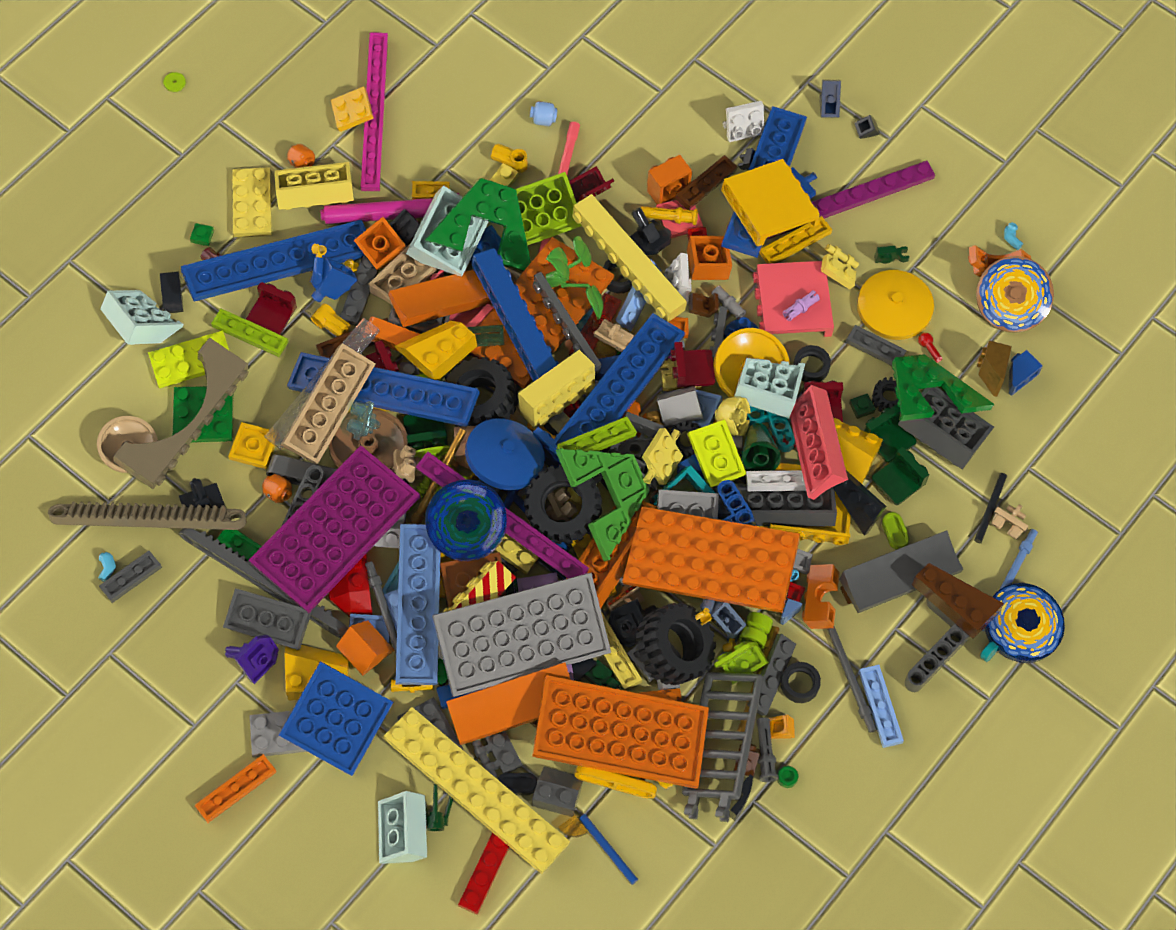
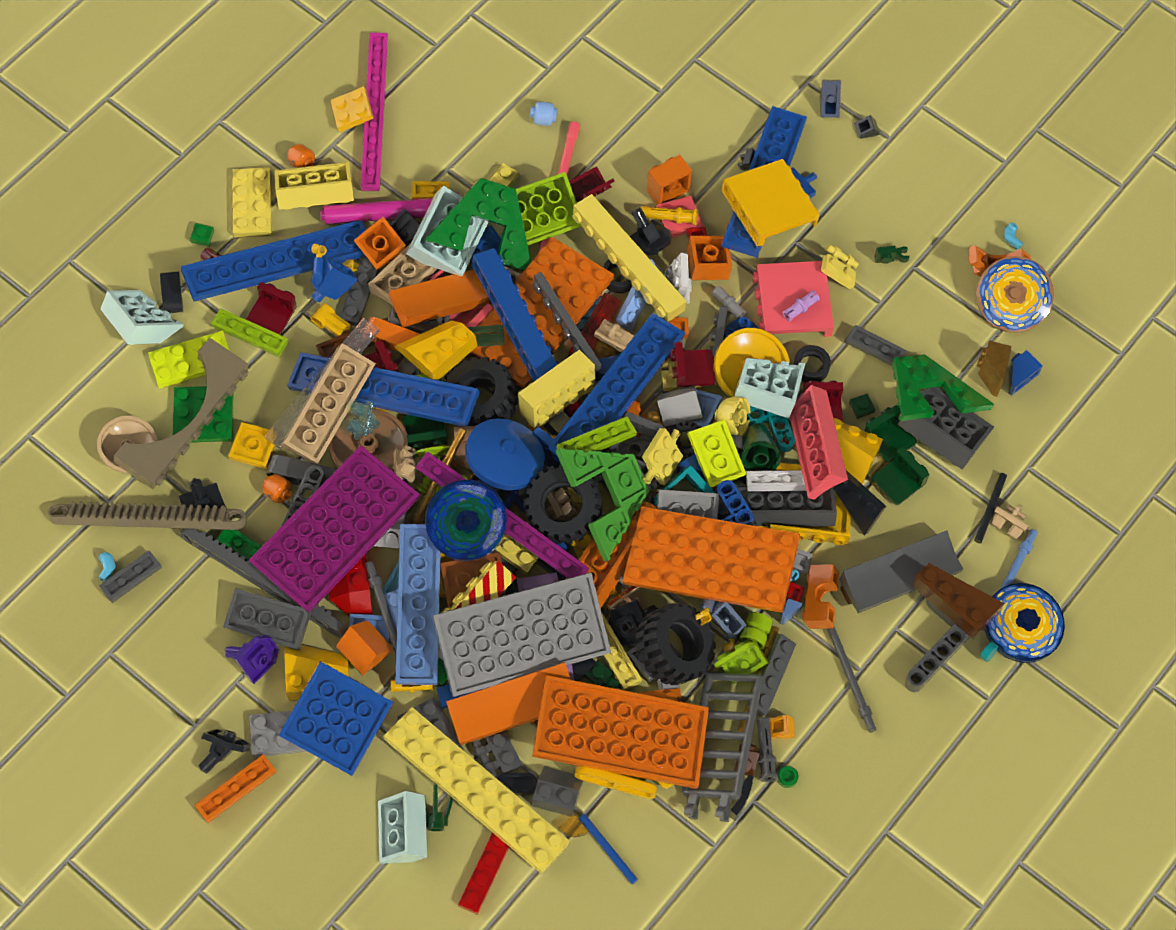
lime wheel [163,72,186,92] -> none
yellow piece [491,144,528,173] -> none
bright green plant [546,236,603,320] -> none
reddish brown plate [675,155,738,210] -> none
reddish brown bracket [689,293,720,318] -> none
white plate [723,101,764,142] -> none
yellow plate [759,216,832,264] -> none
magenta plate [767,161,935,239] -> none
black tyre [781,662,821,703] -> none
yellow dish [857,270,934,340] -> none
light blue plate [859,665,904,748] -> none
black tyre [872,377,900,412] -> none
lime tile [882,512,910,550] -> none
red bar [918,333,942,363] -> none
none -> black piece [199,729,251,774]

